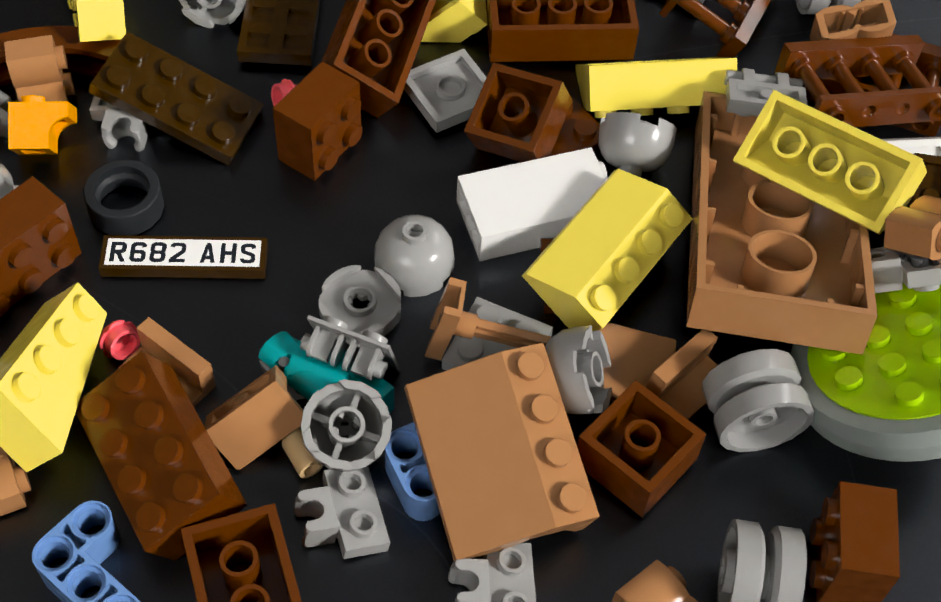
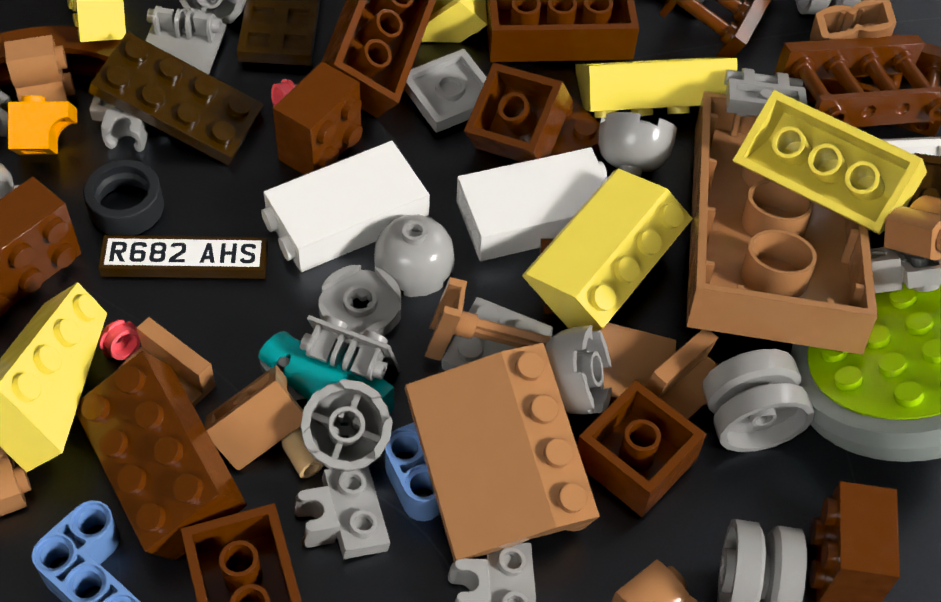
none -> light grey hinge [145,6,227,74]
none -> white brick [261,141,430,273]

